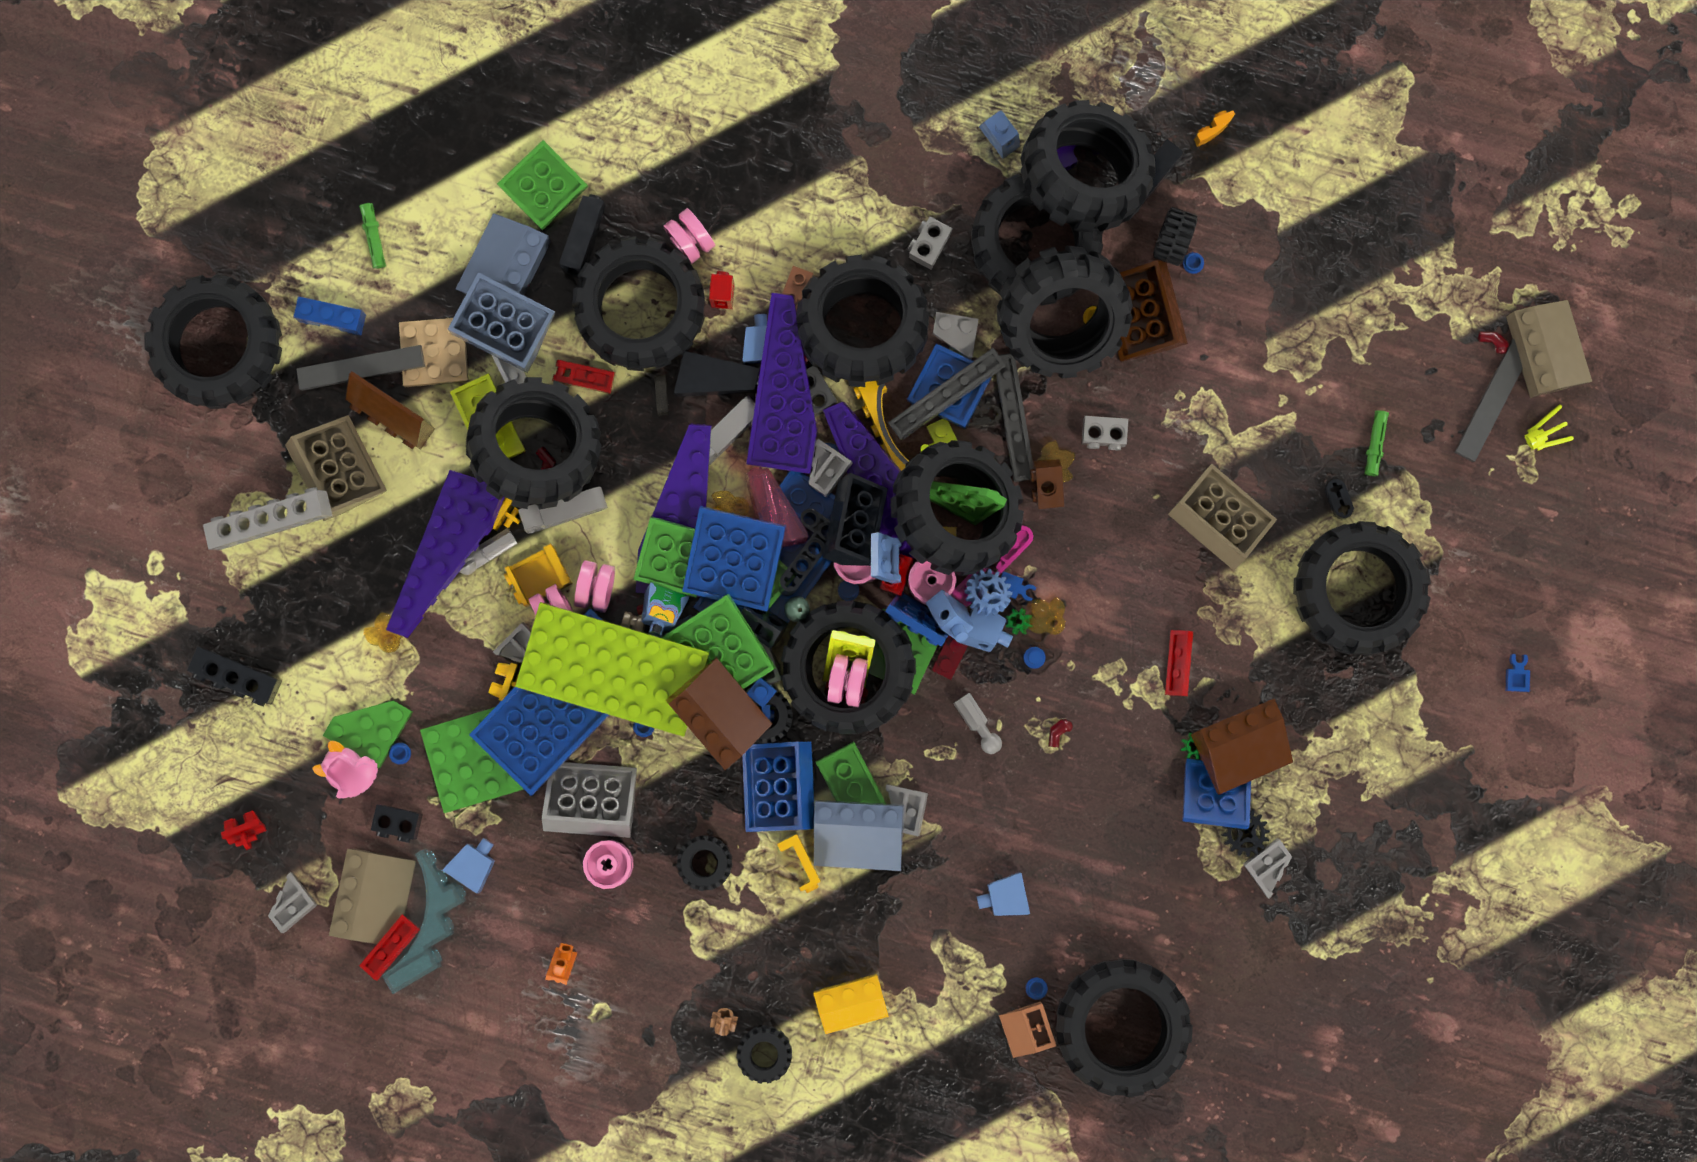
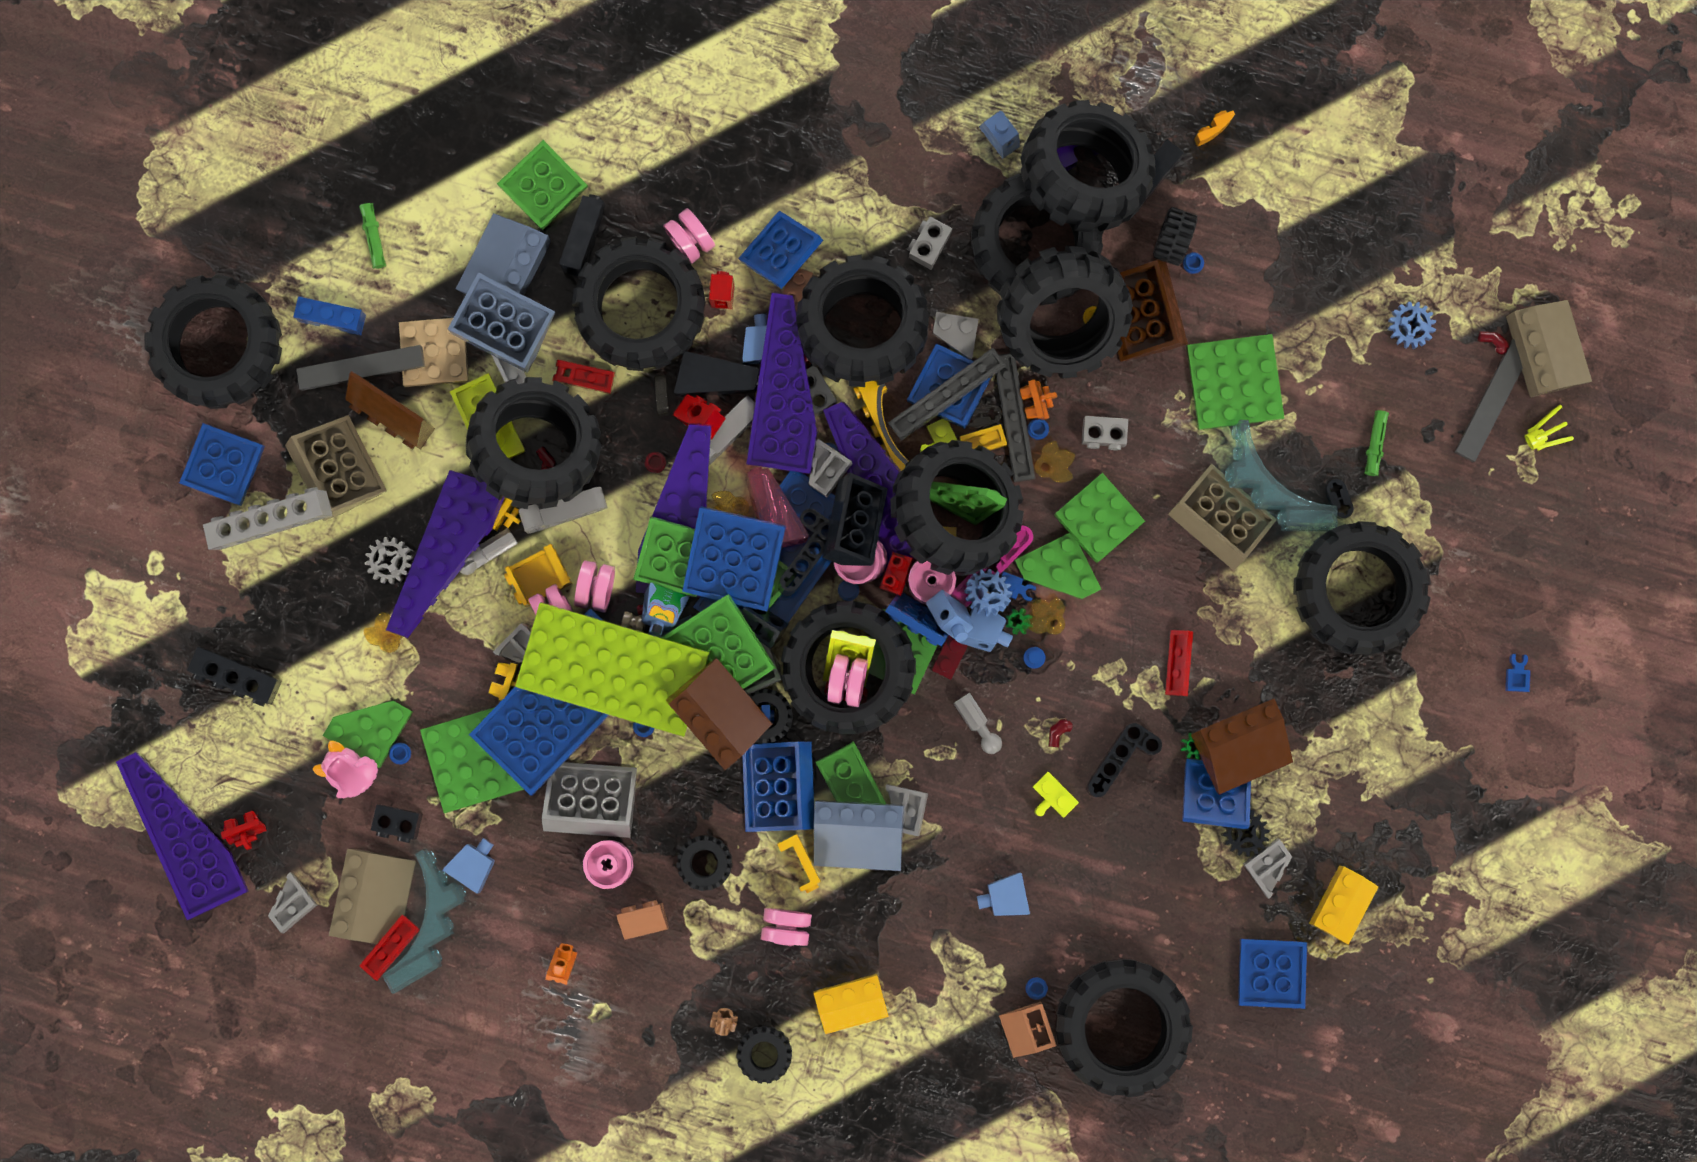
blue plate [747,677,778,708] -> none
sand green animal [784,596,810,622] -> none
medium blue plate [871,532,901,583] -> none
reddish brown brick [1030,459,1064,509] -> none
none -> dark purple wing [116,752,249,920]
none -> blue plate [179,423,265,506]
none -> light grey gear [365,537,413,584]
none -> nougat slope [617,900,669,940]
none -> dark red plate [645,452,666,474]
none -> red brick [673,394,726,440]
none -> blue plate [738,211,823,289]
none -> bright pink wheel [761,908,812,946]
none -> yellow plate [959,424,1007,451]
none -> bright green plate [1014,533,1101,600]
none -> orange hips [1020,380,1058,420]
none -> blue plate [1027,418,1049,440]
none -> neon yellow plate [1033,772,1079,818]
none -> bright green plate [1054,473,1145,564]
none -> black beam [1086,723,1162,797]
none -> bright green plate [1186,334,1284,430]
none -> clear light blue arch [1225,420,1338,532]
none -> blue plate [1238,939,1307,1009]
none -> yellow slope [1309,866,1378,945]
none -> medium blue gear [1388,301,1436,349]

